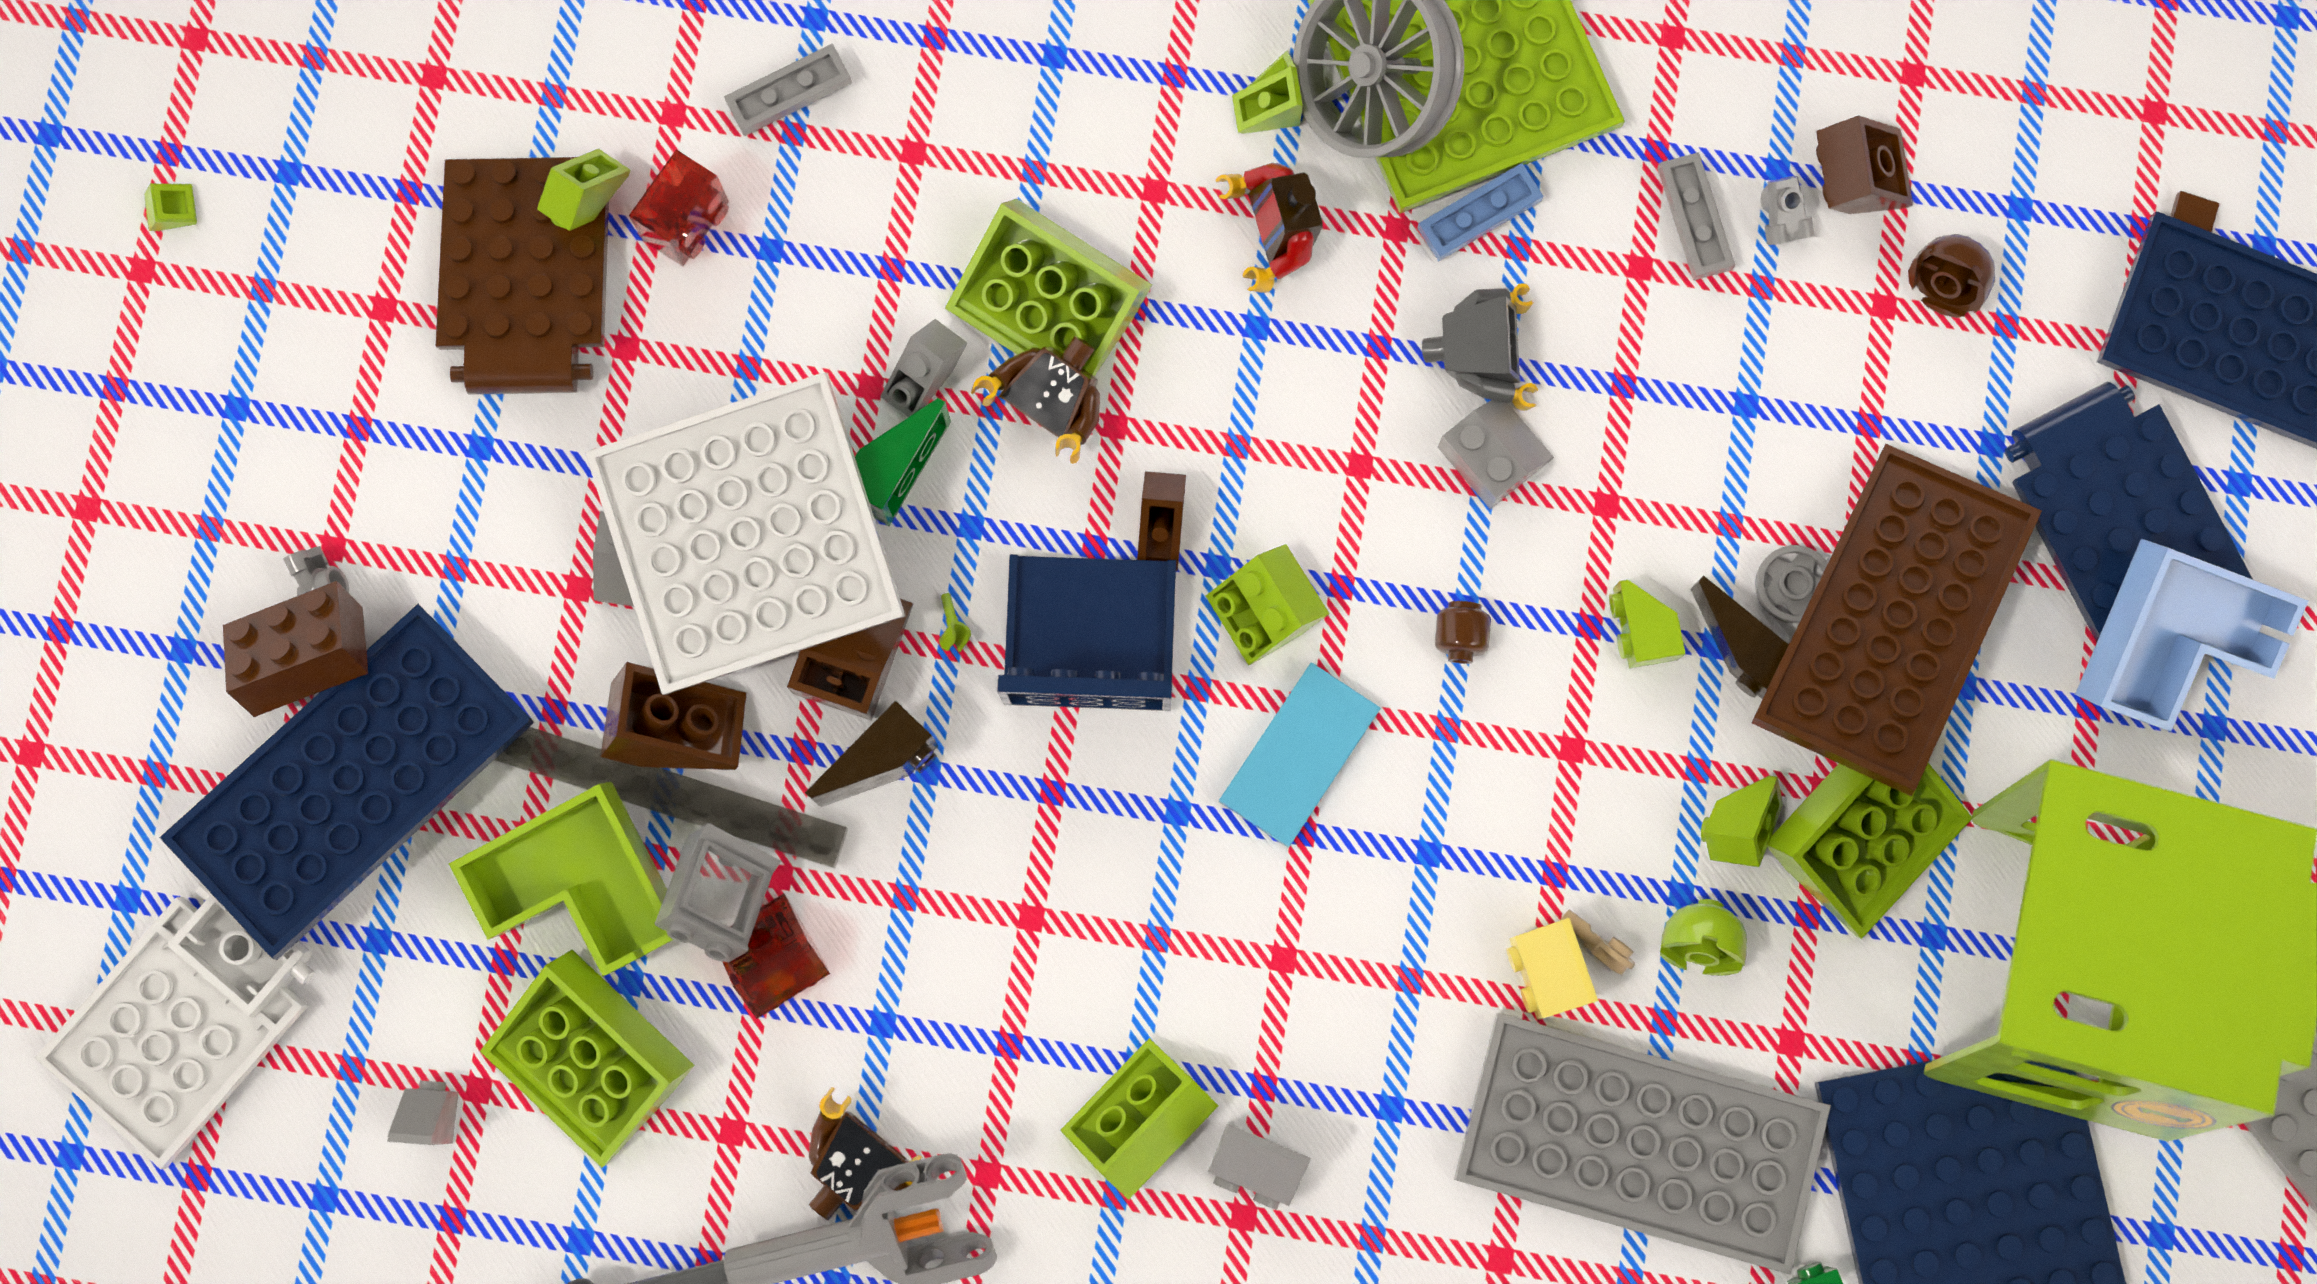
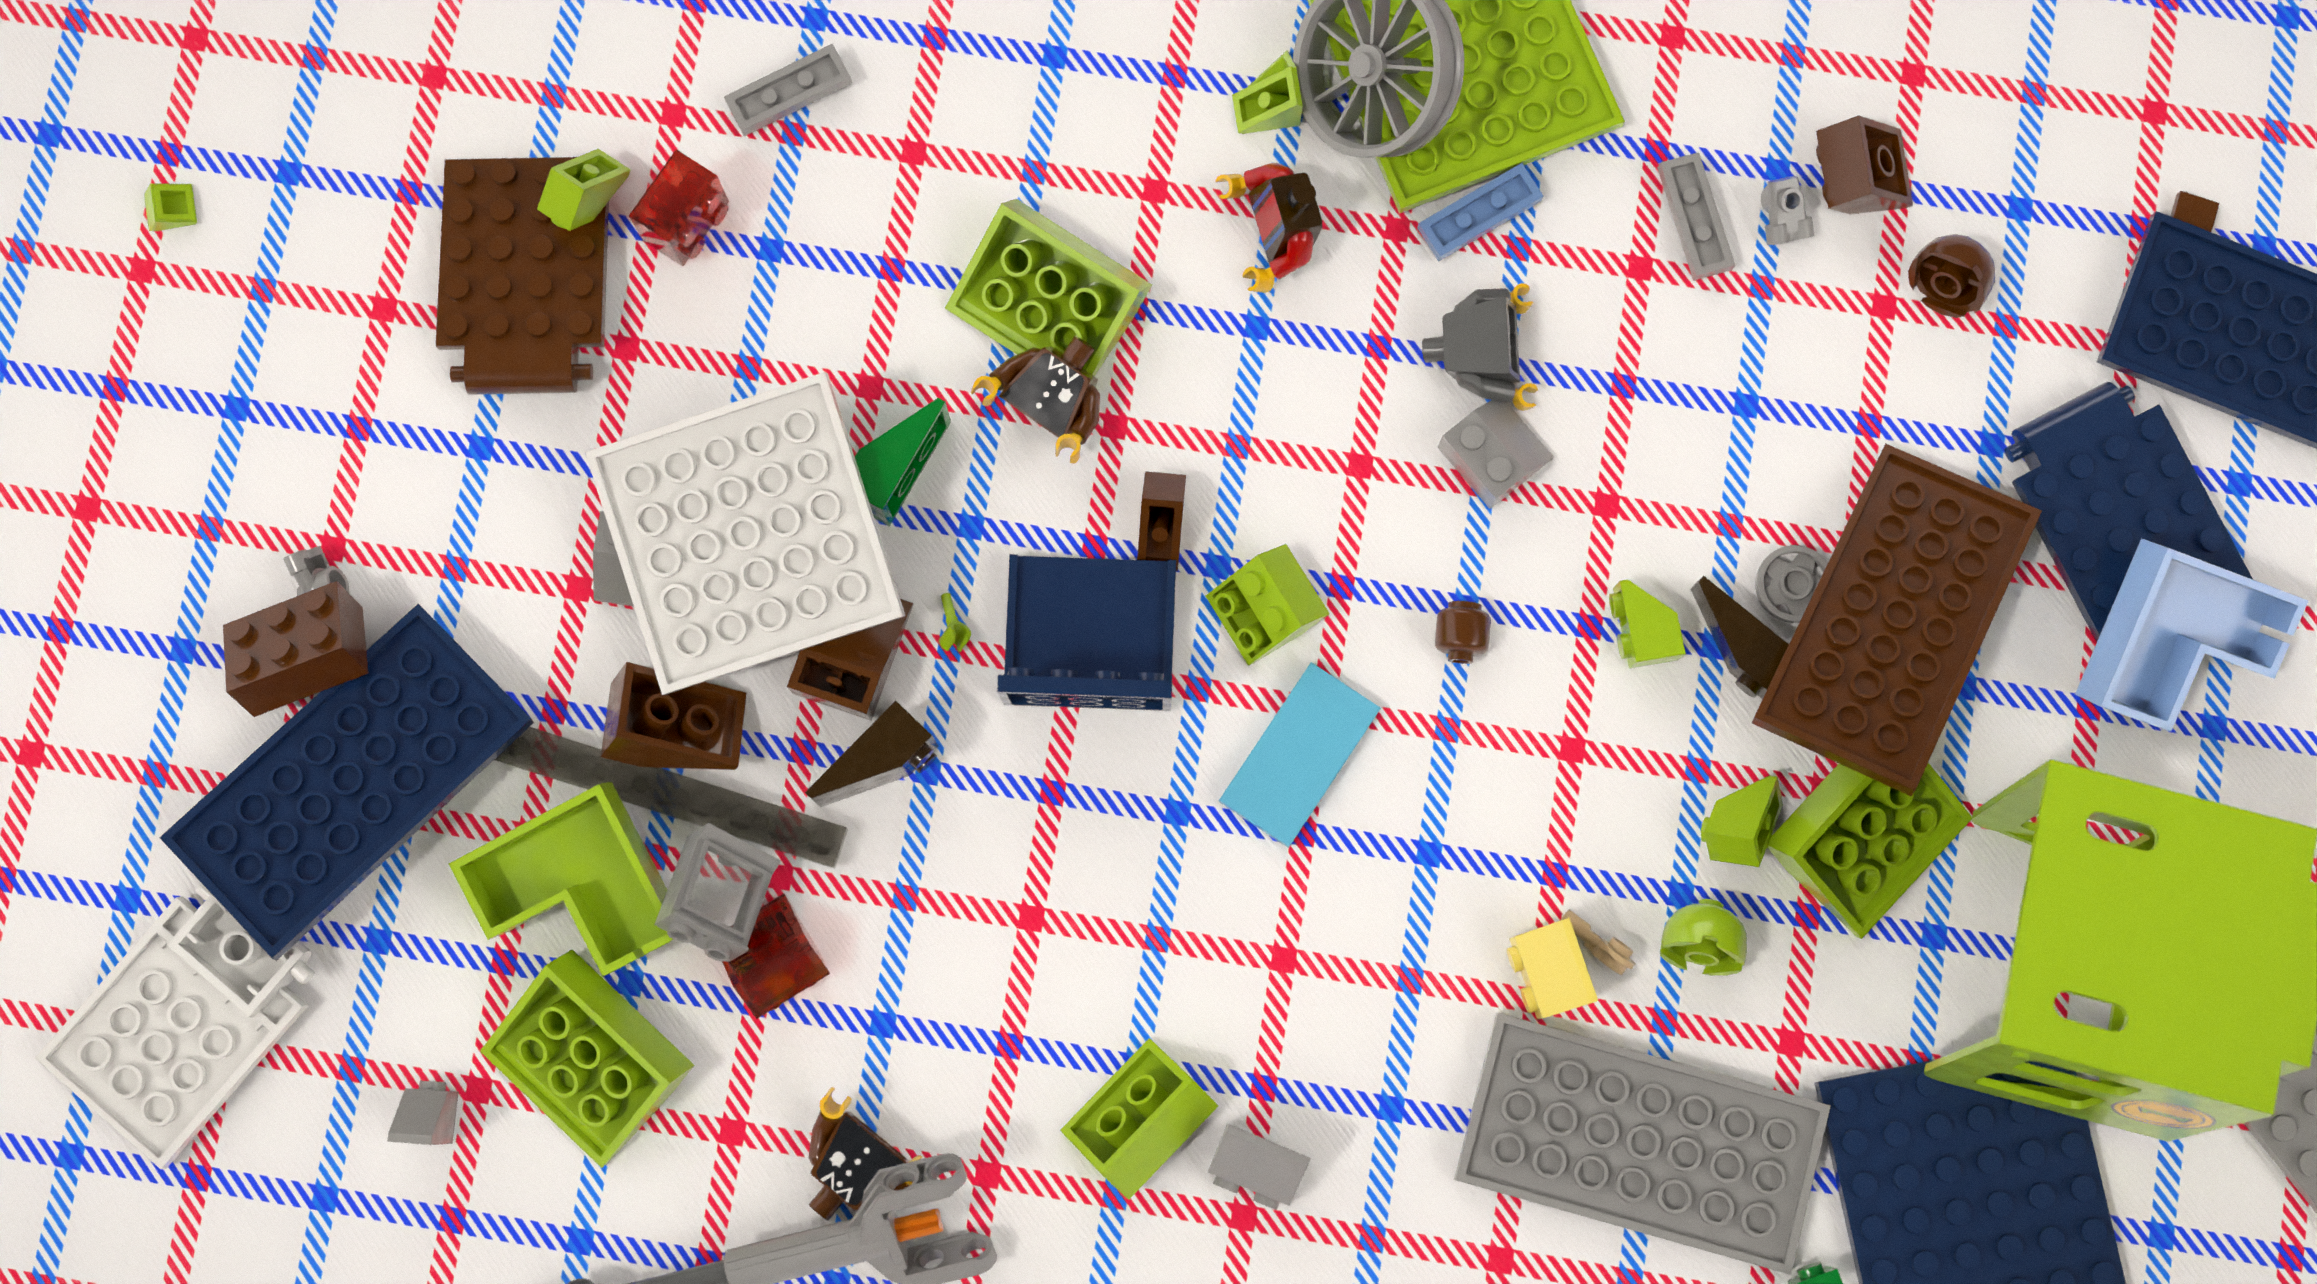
light grey slope [880,319,968,417] -> none

